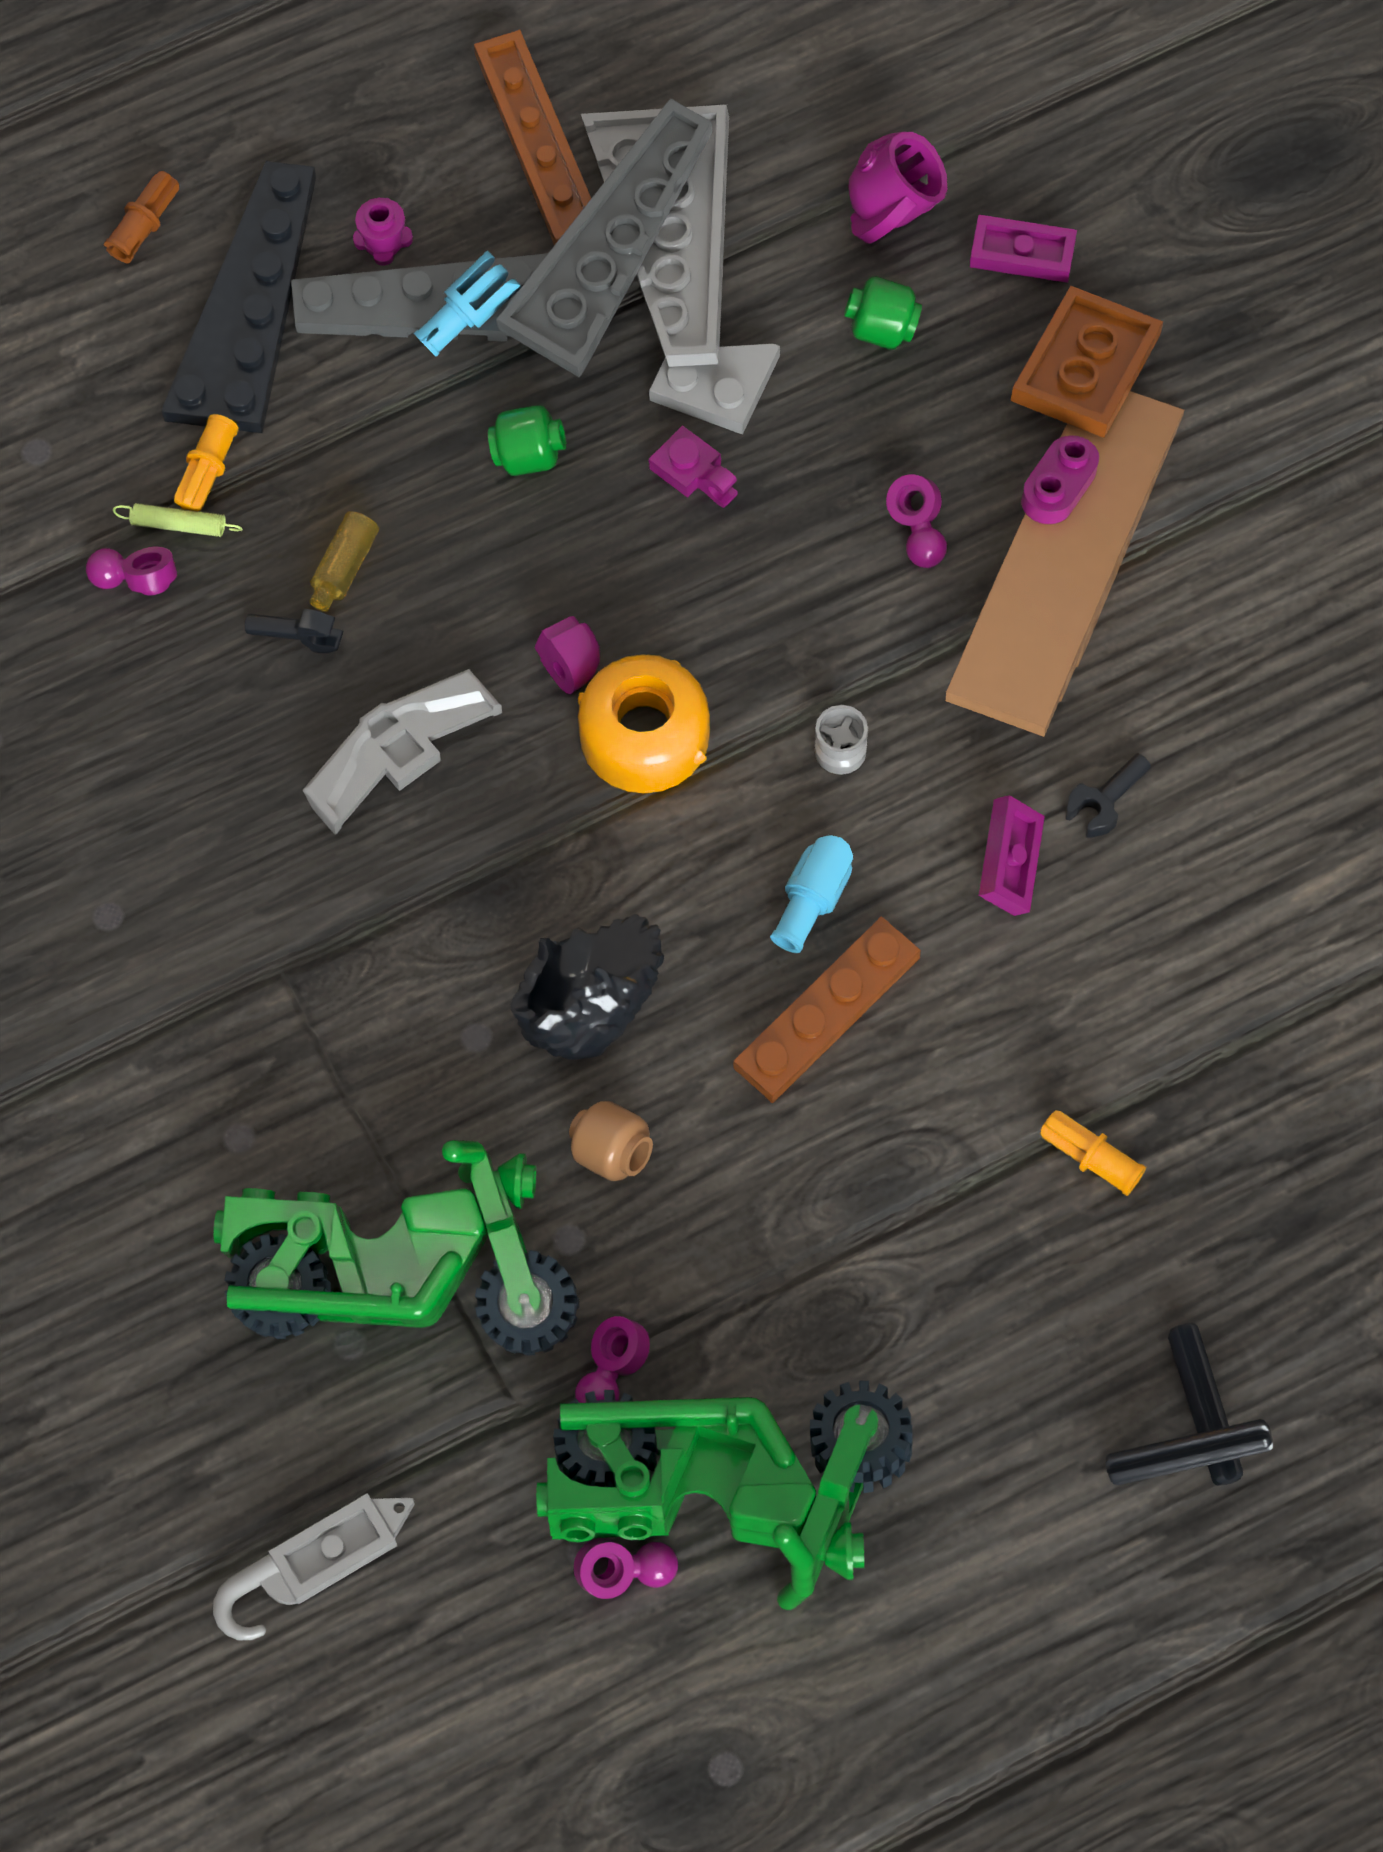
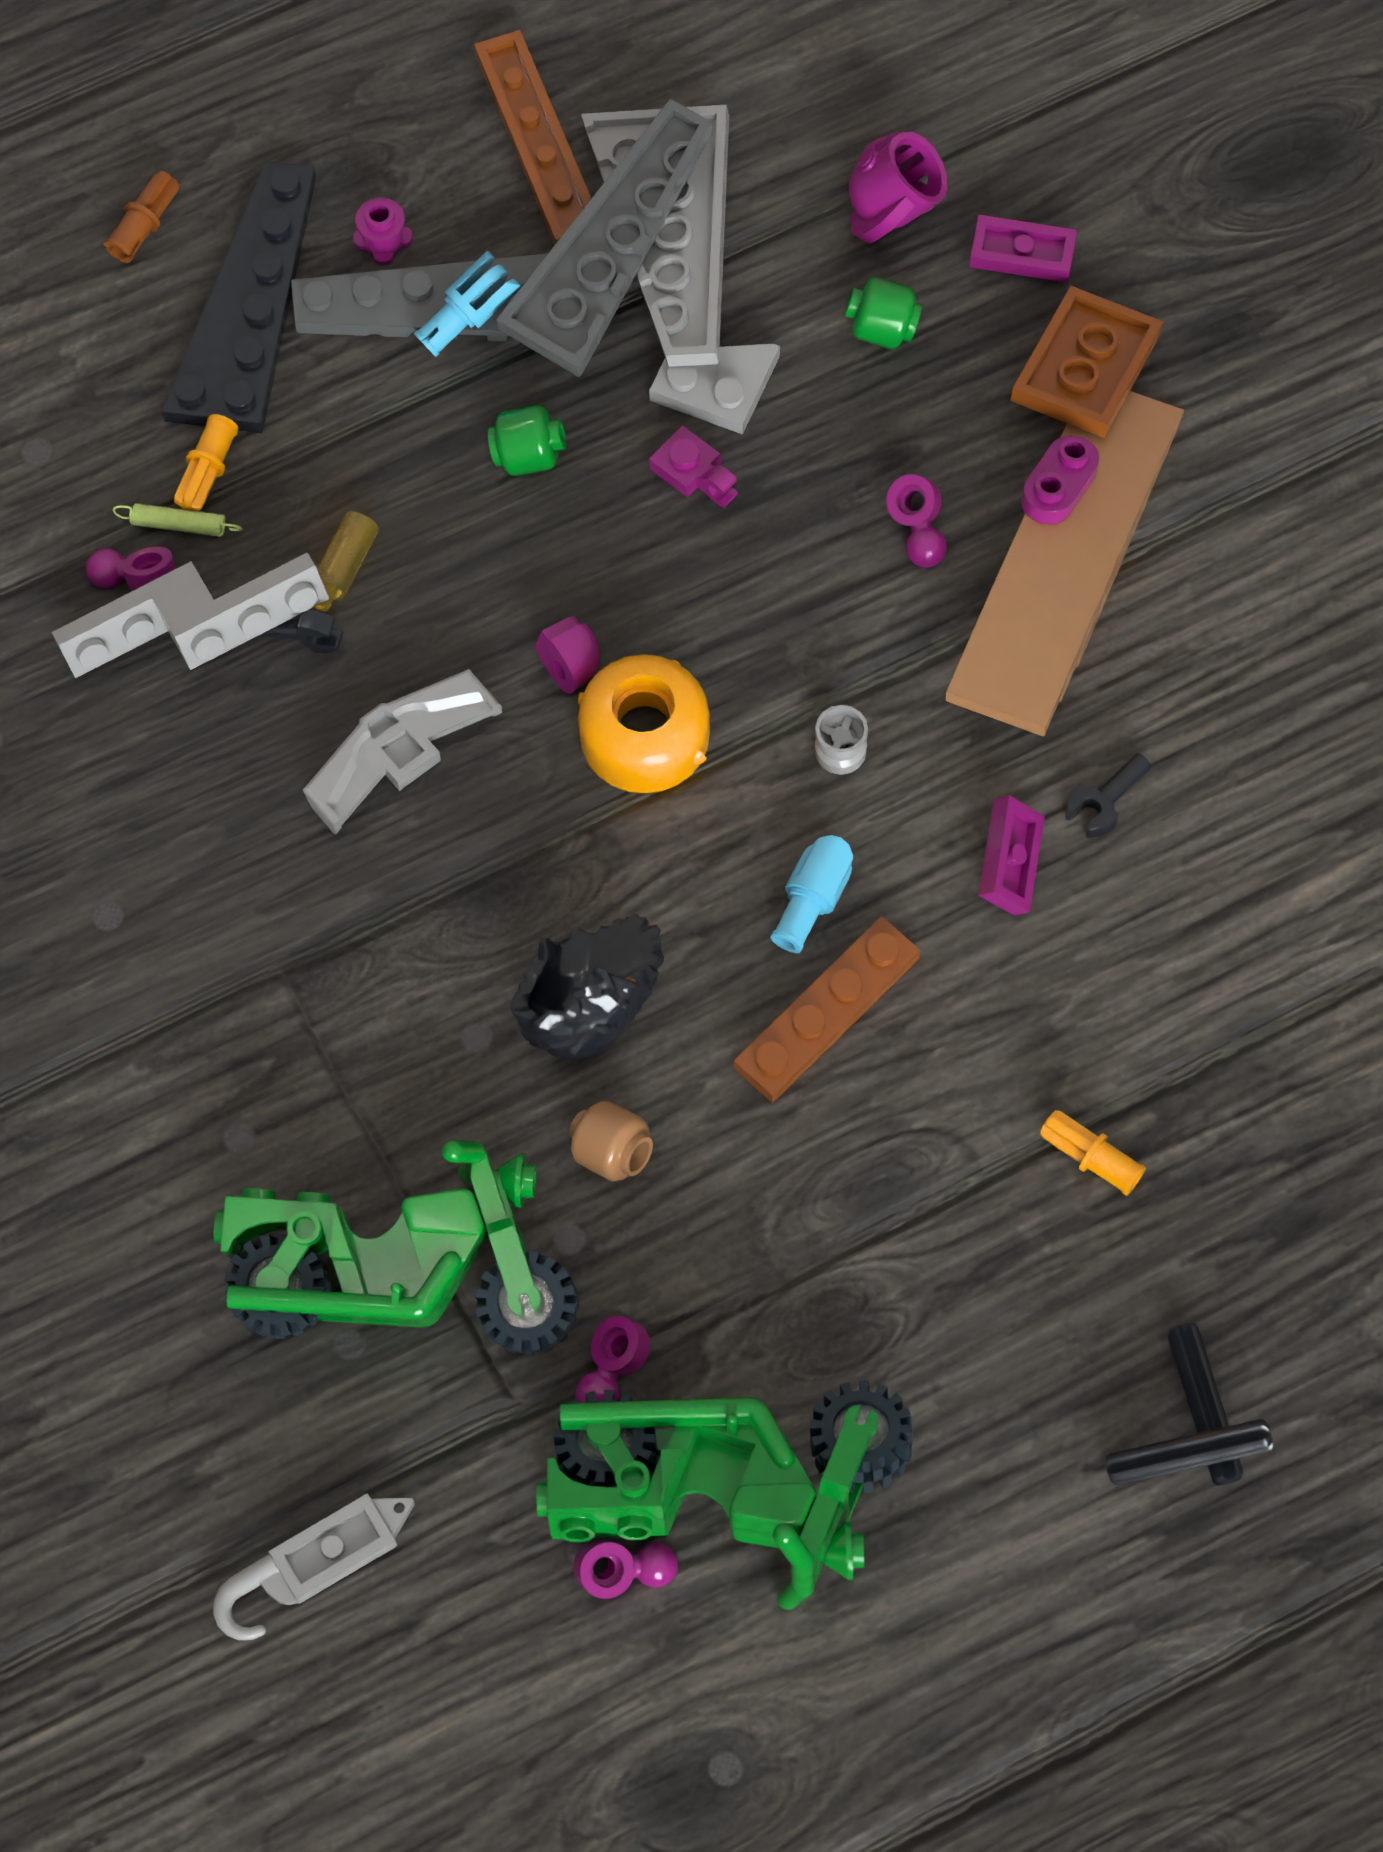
none -> light grey bracket [52,553,329,678]

